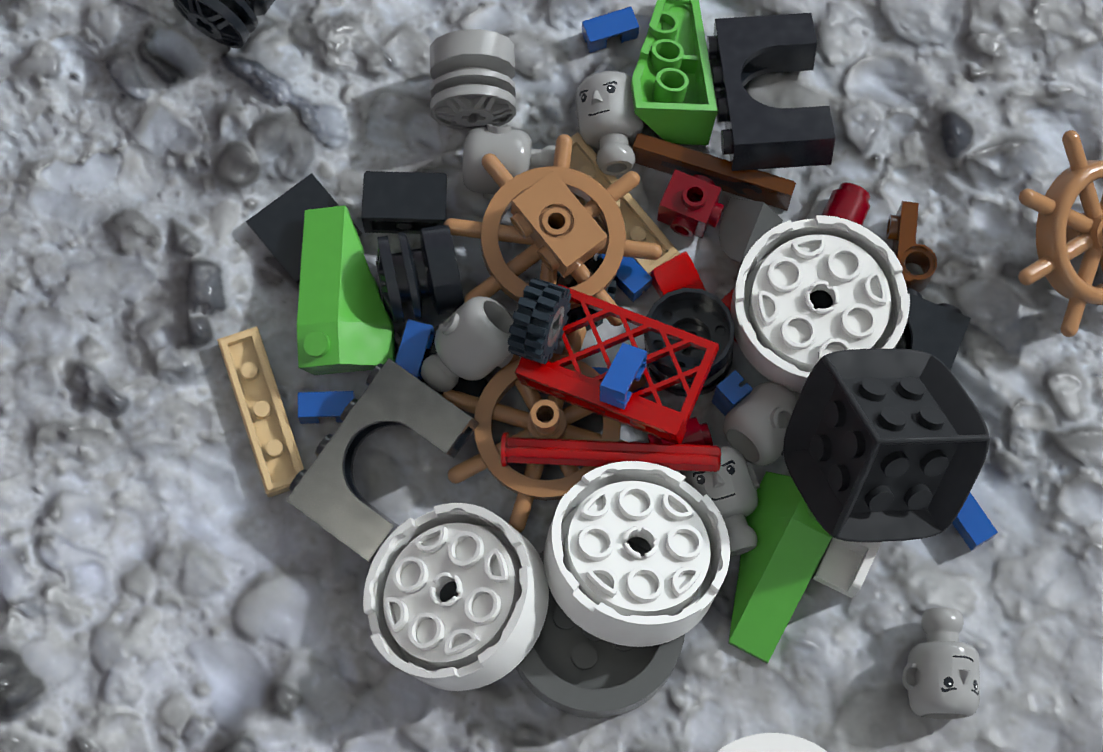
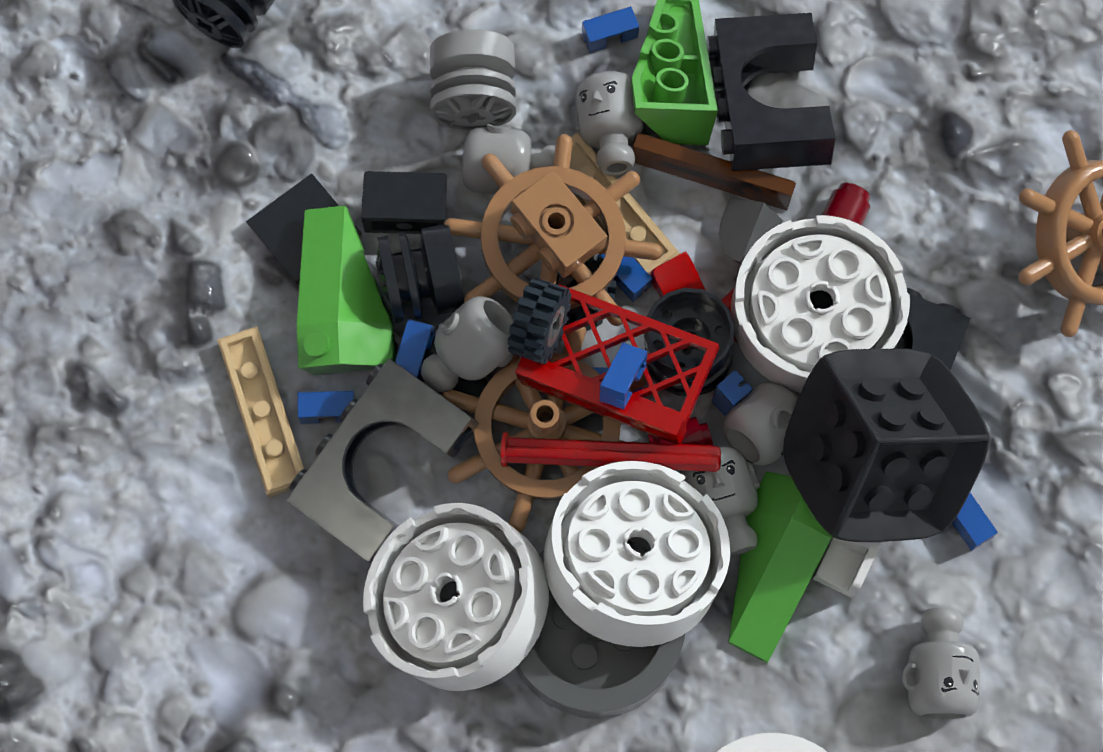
dark red brick [657,169,724,239] -> none
reddish brown plate [886,201,937,292] -> none

